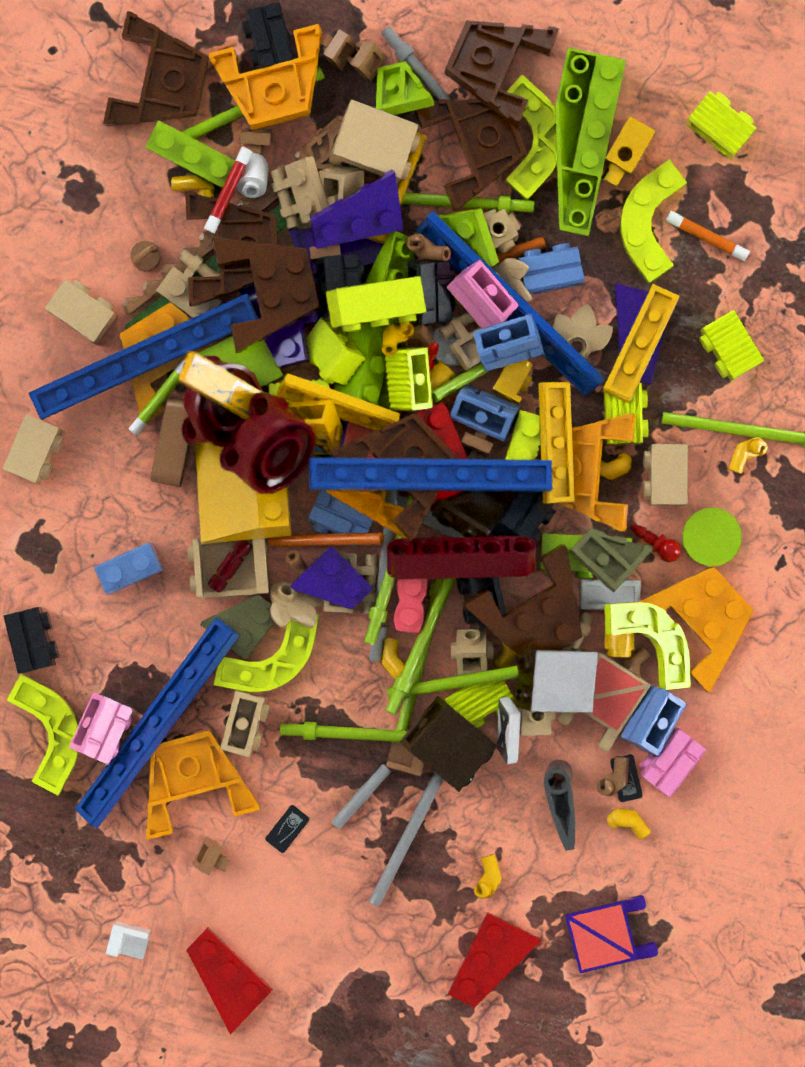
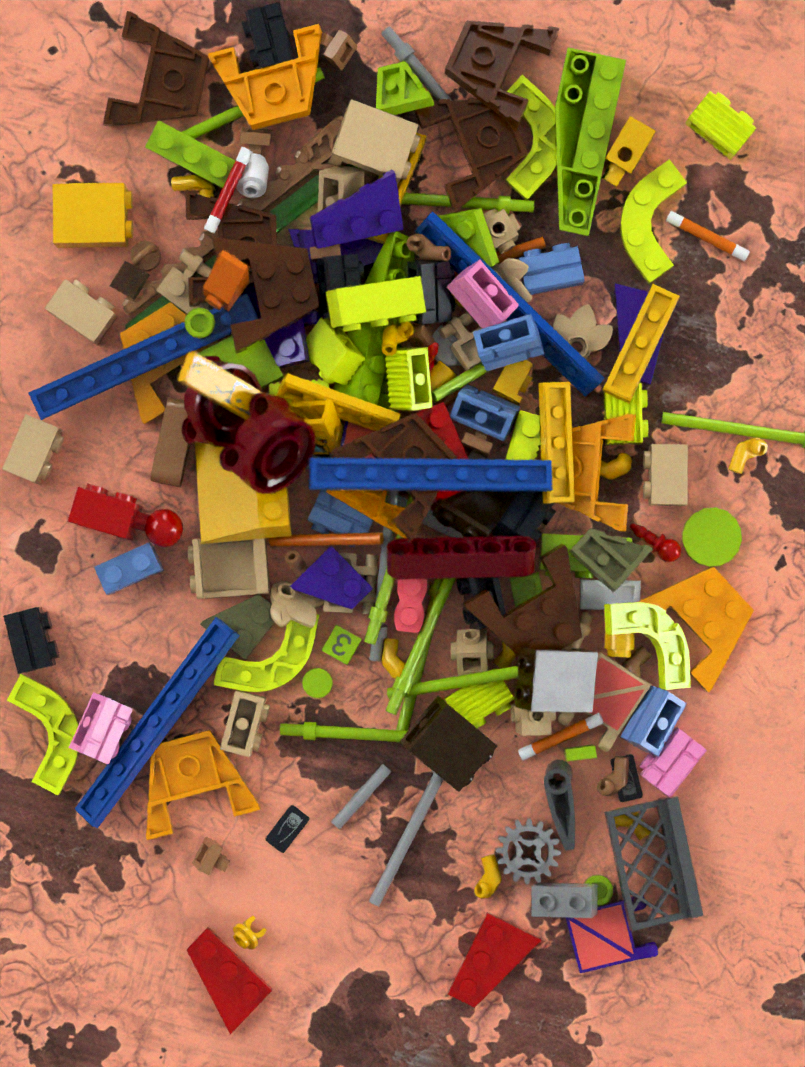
white panel [106,921,151,959] -> none
lime bar [128,358,186,436] -> none
dark red axle [208,540,252,592] -> none
tan plate [271,156,329,229] -> none
medium nougat tile [346,39,387,82] -> none
medium nougat panel [386,742,424,776] -> none
white tile [497,697,520,765] -> none
neon yellow brick [699,310,764,382] -> none
none -> yellow brick [52,183,133,248]
none -> red brick [67,483,183,547]
none -> clear smoke tile [110,261,150,301]
none -> lime tile [185,308,215,338]
none -> orange slope [203,250,249,312]
none -> yellow plate [233,916,266,950]
none -> lime tile [302,668,333,698]
none -> lime tile [321,625,362,665]
none -> light grey gear [495,818,561,885]
none -> lime tile [509,572,542,607]
none -> orange bar [518,712,604,761]
none -> light grey brick [532,882,598,918]
none -> lime tile [564,744,597,761]
none -> lime tile [584,875,613,906]
none -> dark grey fence [604,796,703,931]

